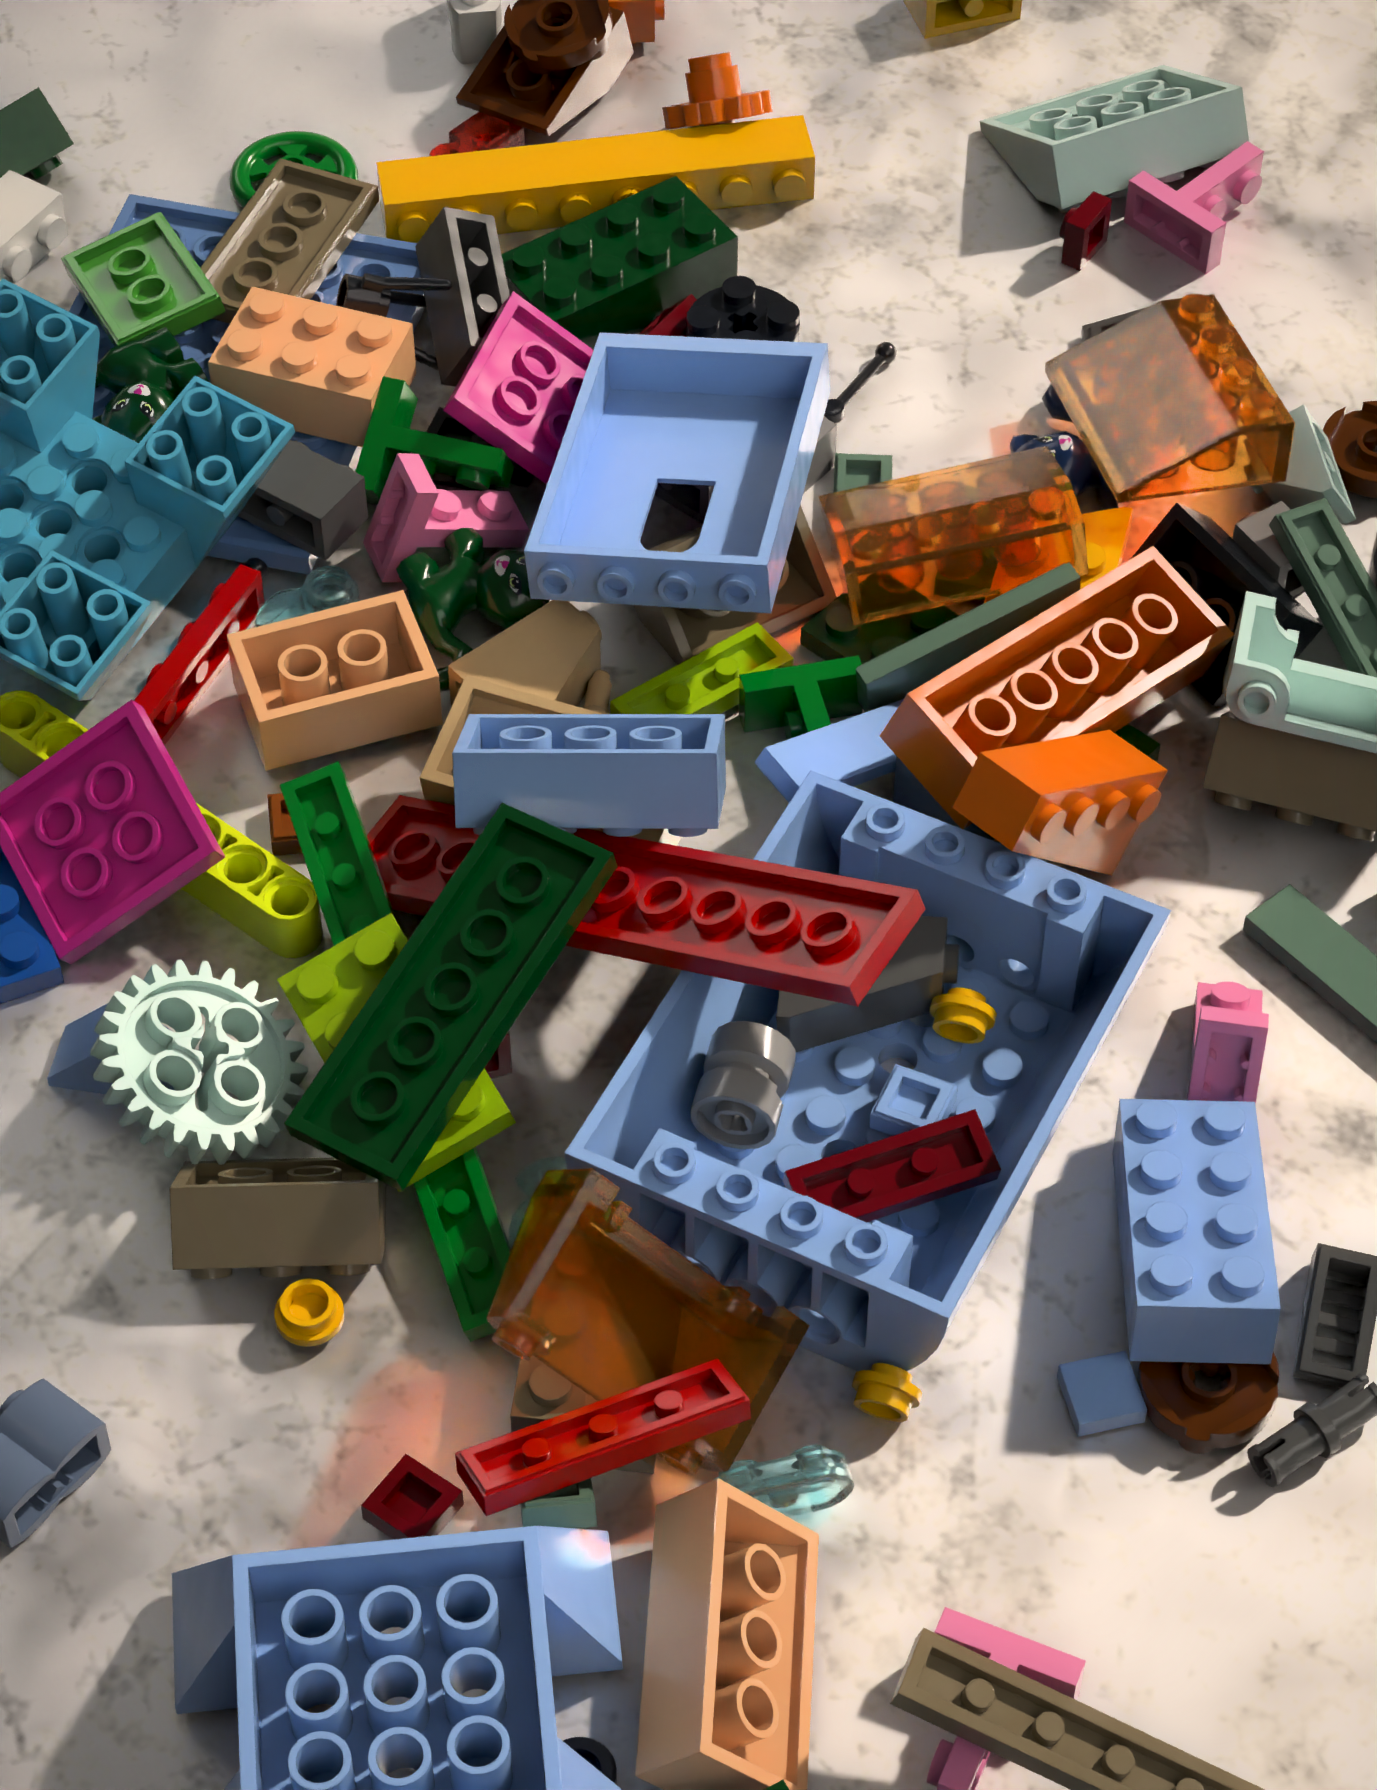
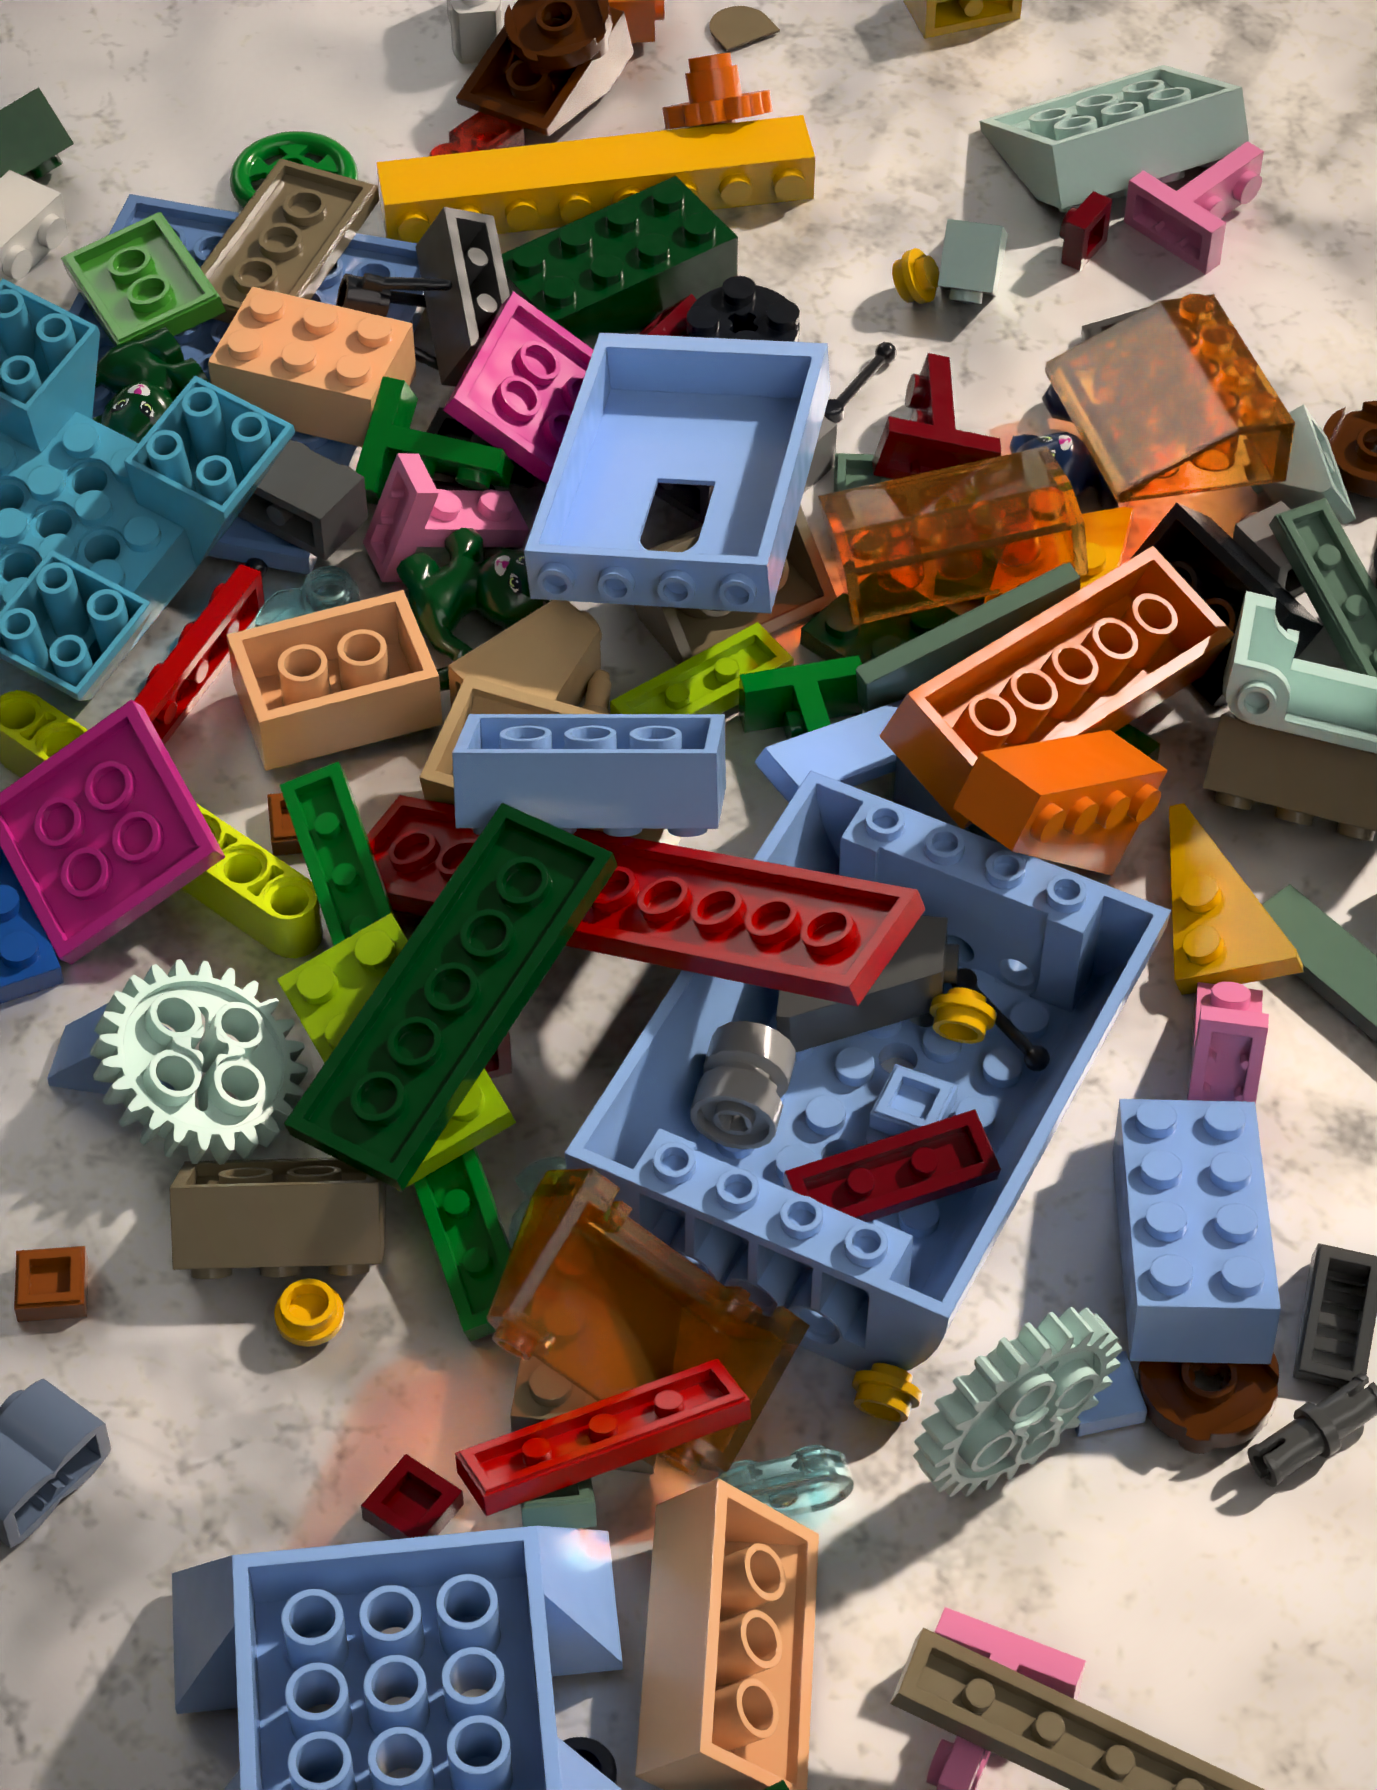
none -> dark orange tile [14,1246,88,1322]
none -> dark tan piece [709,6,780,52]
none -> dark red bracket [872,353,1001,496]
none -> yellow plate [892,248,940,304]
none -> light aqua gear [913,1307,1122,1497]
none -> light aqua slope [938,219,1008,304]
none -> black hinge [951,968,1050,1071]
none -> yellow wing [1169,803,1303,995]

